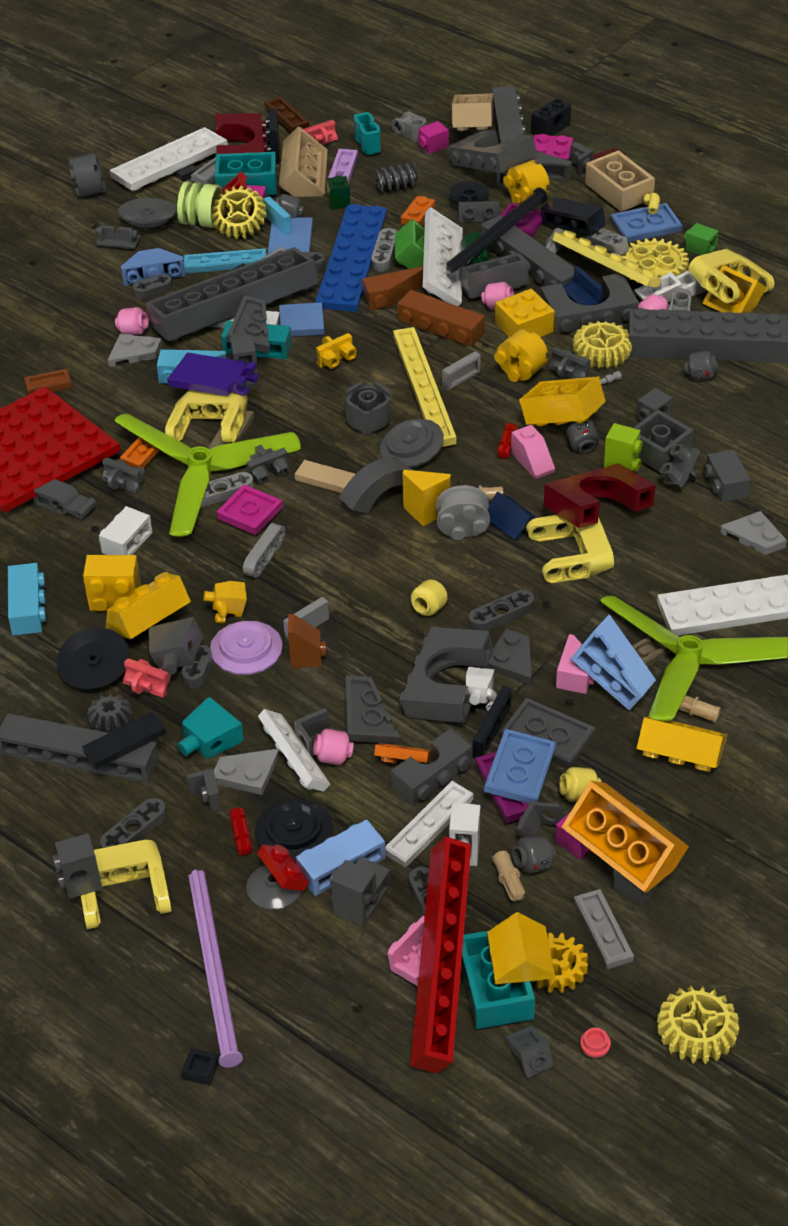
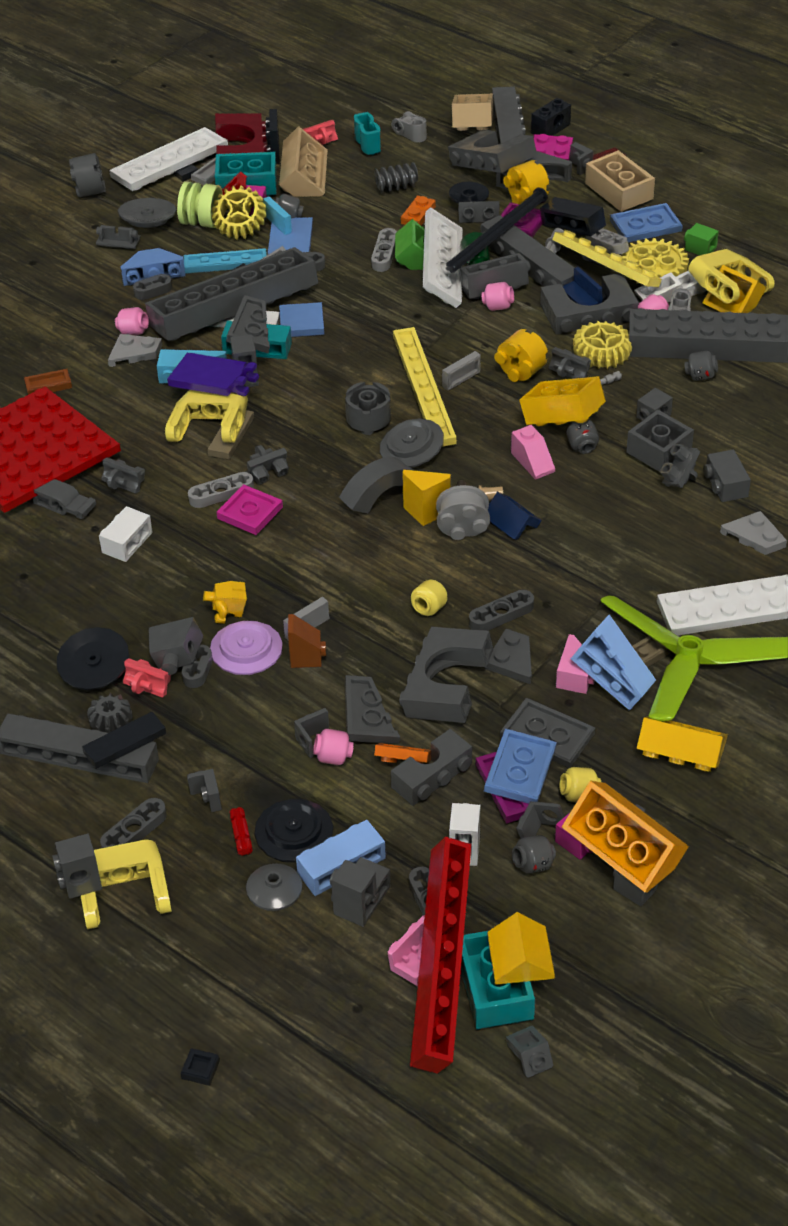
medium azure brick [8,563,46,635] -> none
yellow brick [83,555,141,611] -> none
yellow slope [105,572,191,639] -> none
lime piece [114,414,301,537] -> none
orange plate [120,437,160,468] -> none
teal torso [177,697,244,759] -> none
lavender axle [189,869,243,1068] -> none
light grey wing [214,749,279,795] -> none
light grey beam [243,523,285,578] -> none
red plate [257,845,309,891] -> none
white plate [258,709,330,792] -> none
reddish brown plate [264,96,309,133] -> none
tan tile [295,460,355,493] -> none
blue plate [315,204,387,312] -> none
yellow hips [316,333,356,369] -> none
dark green brick [327,176,350,210] -> none
lavender plate [329,149,358,185] -> none
dark orange slope [362,266,423,310] -> none
white tile [385,781,474,868] -> none
dark orange brick [397,290,485,347] -> none
dark pink brick [417,121,449,154] -> none
white piece [465,667,497,711] -> none
black tile [473,685,512,758] -> none
tan axle [492,851,525,901] -> none
yellow brick [495,289,555,337] -> none
red axle [497,423,517,459] -> none
light yellow connector [526,515,614,583] -> none
yellow gear [530,933,588,993] -> none
dark red arch [543,463,656,528] -> none
light grey tile [574,889,634,970] -> none
coral plate [580,1028,611,1058] -> none
lime brick [604,423,643,472] -> none
light yellow arm [644,193,660,214] -> none
light yellow gear [657,986,739,1065] -> none
tan axle [679,695,721,723] -> none

